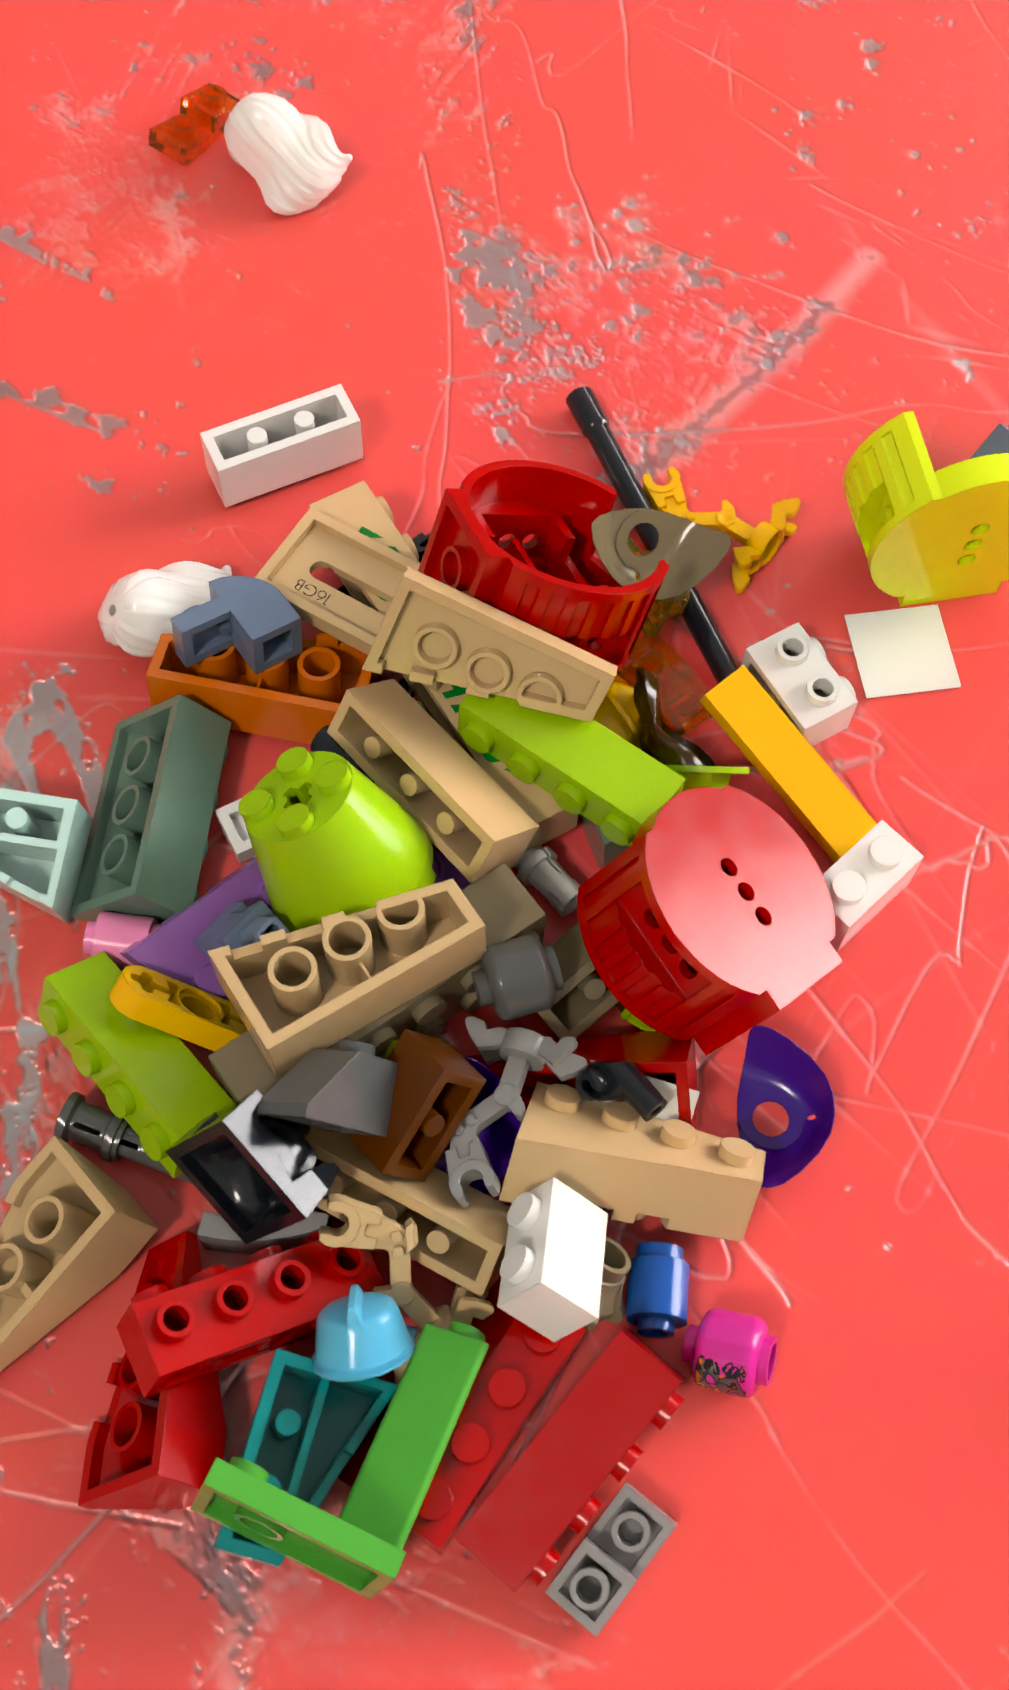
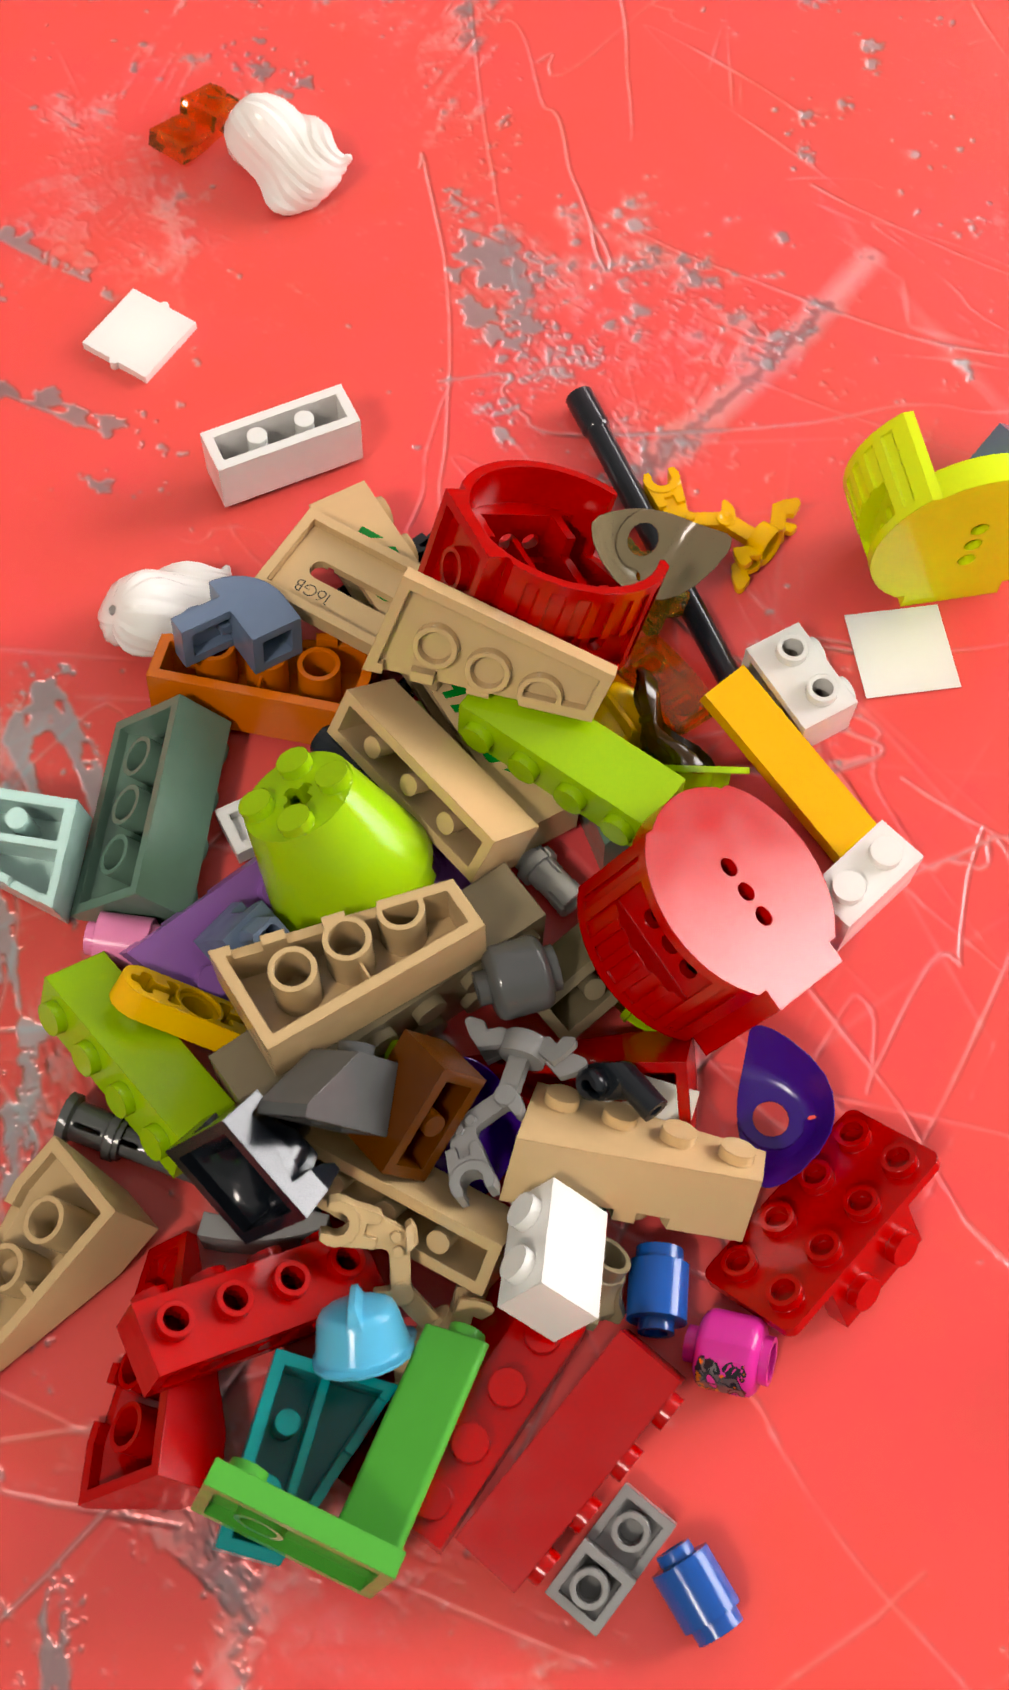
none -> white piece [82,288,197,383]
none -> blue brick [652,1538,744,1647]
none -> red bracket [705,1110,940,1337]

